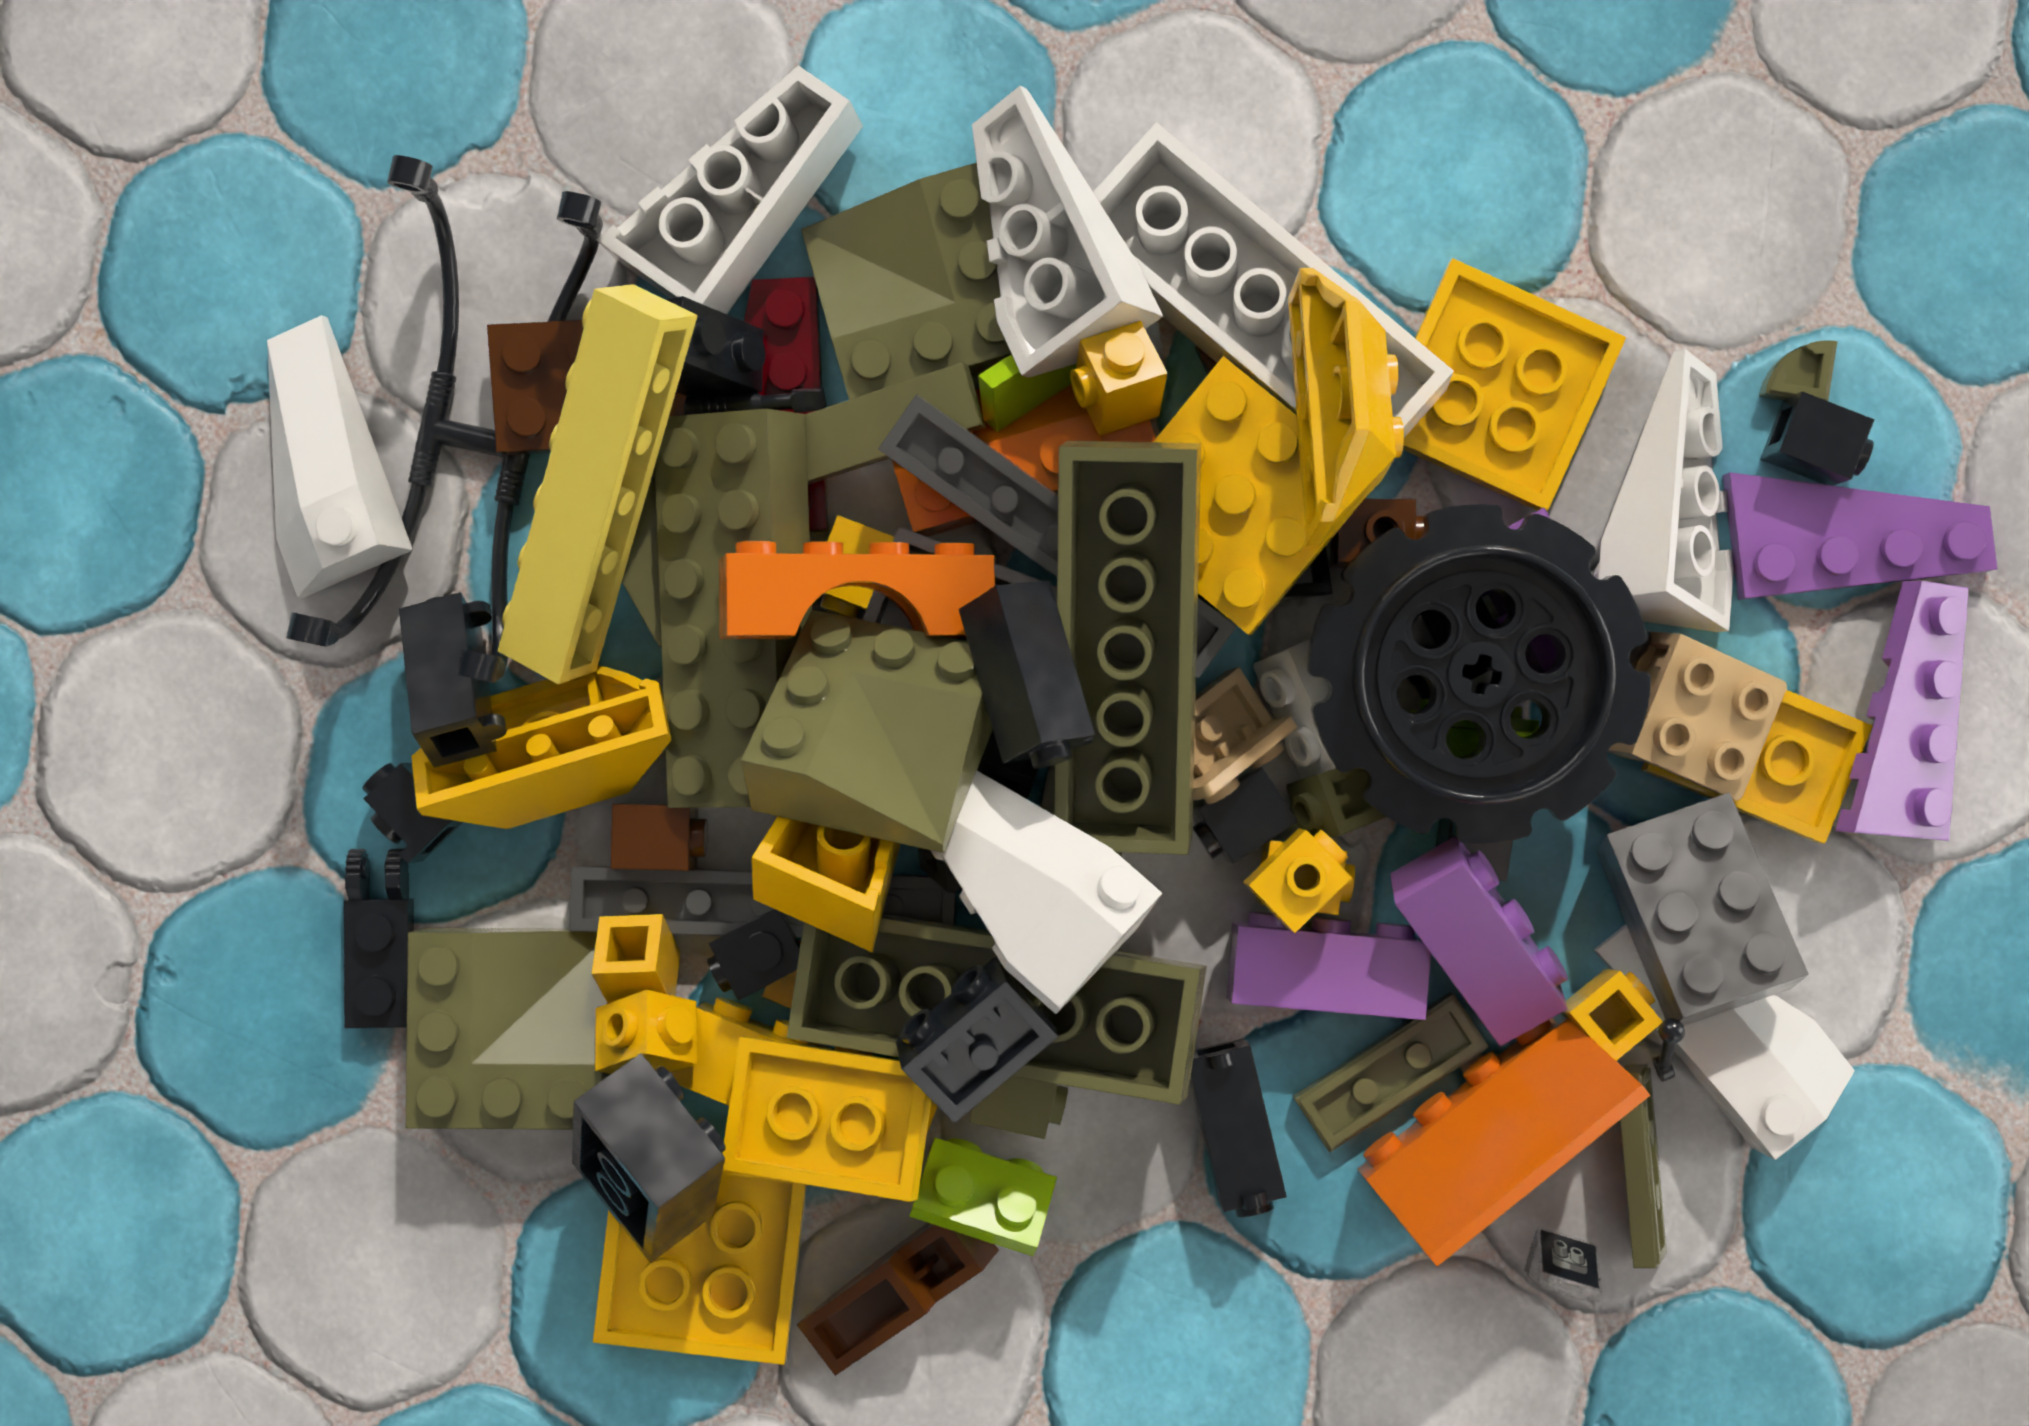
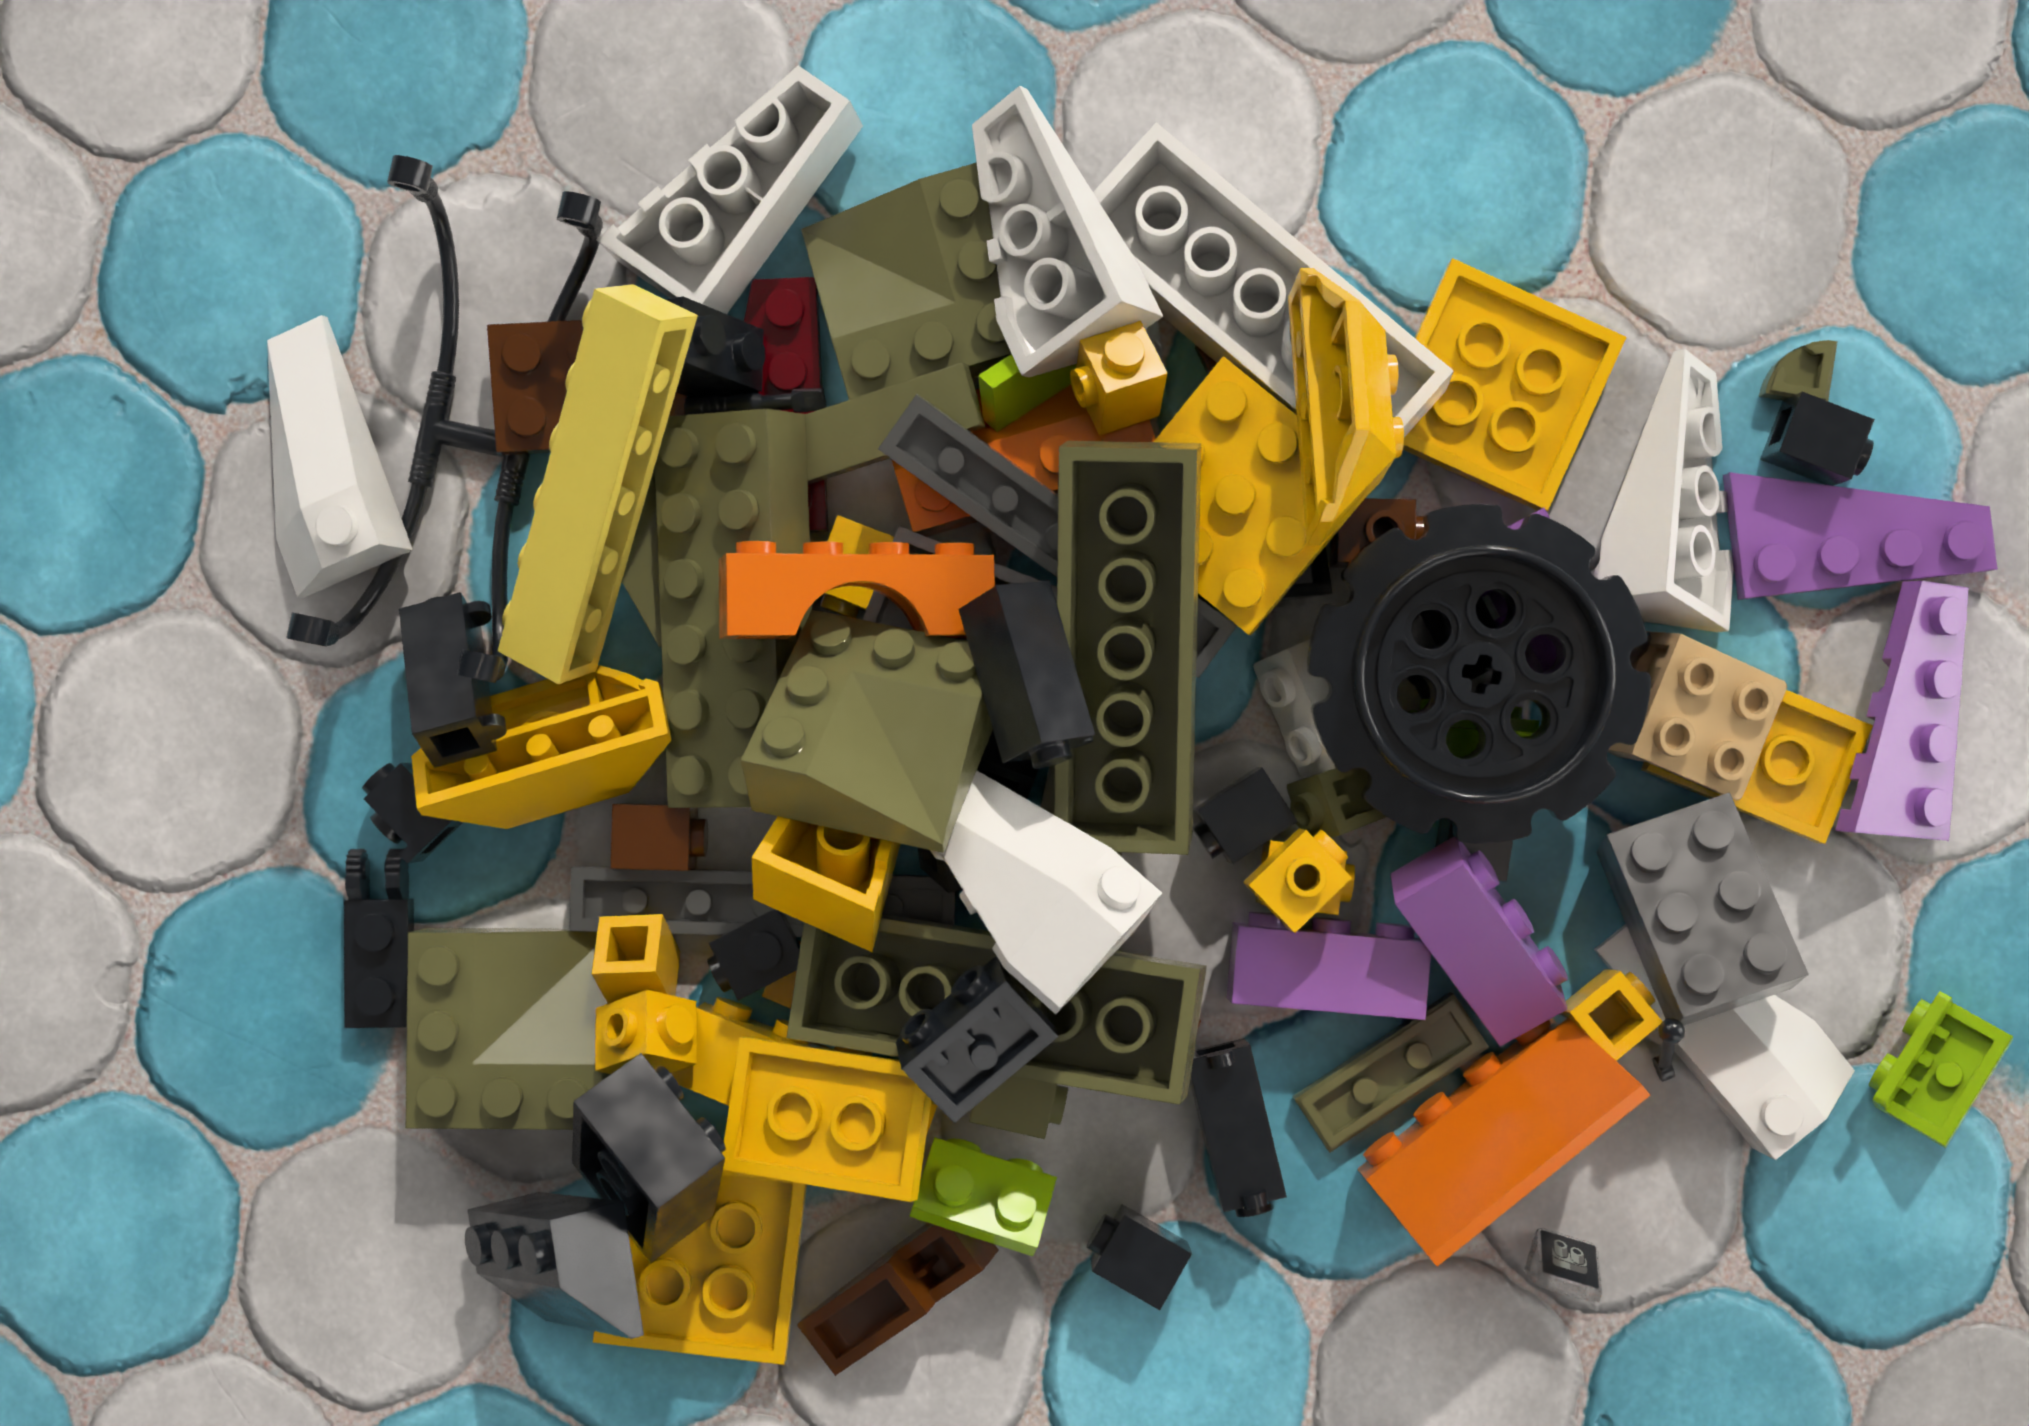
tan bracket [1193,667,1297,804] -> none
olive tile [1620,1064,1667,1268] -> none
none -> black slope [465,1192,644,1339]
none -> black brick [1086,1204,1192,1310]
none -> lime bracket [1868,991,2013,1148]

